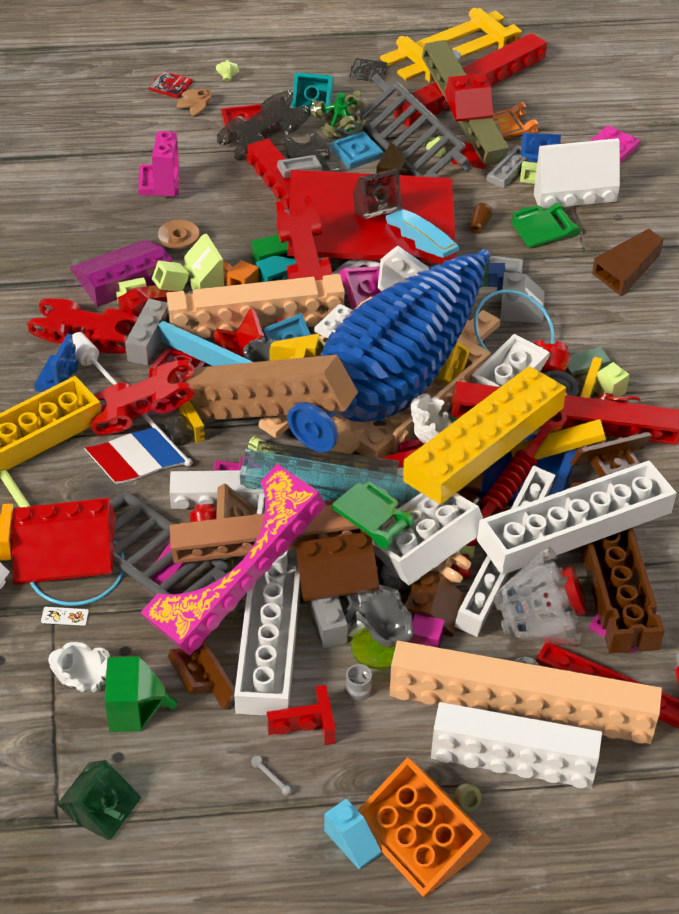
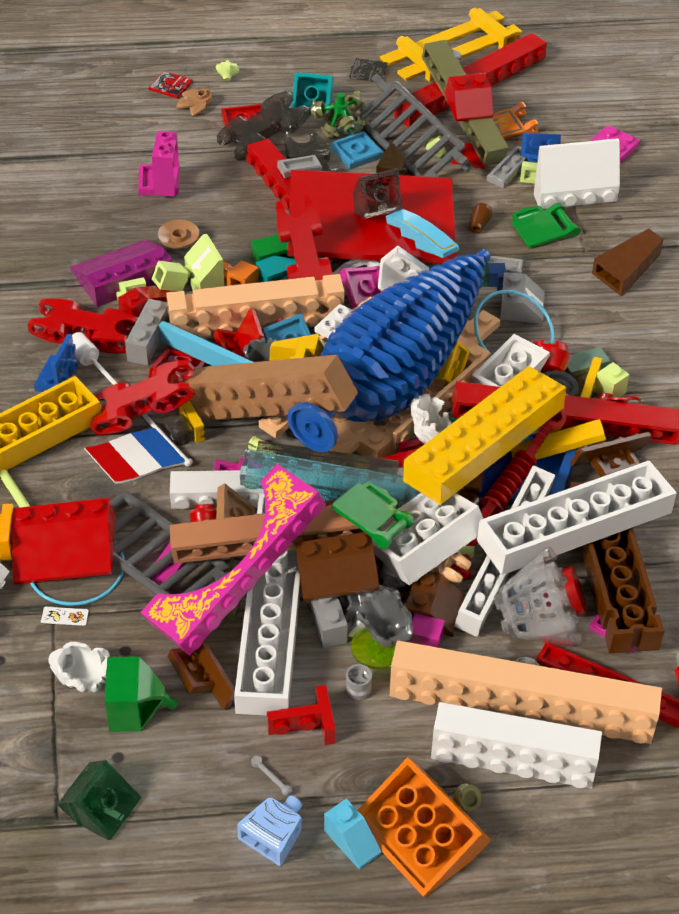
none -> light blue torso [237,795,302,867]

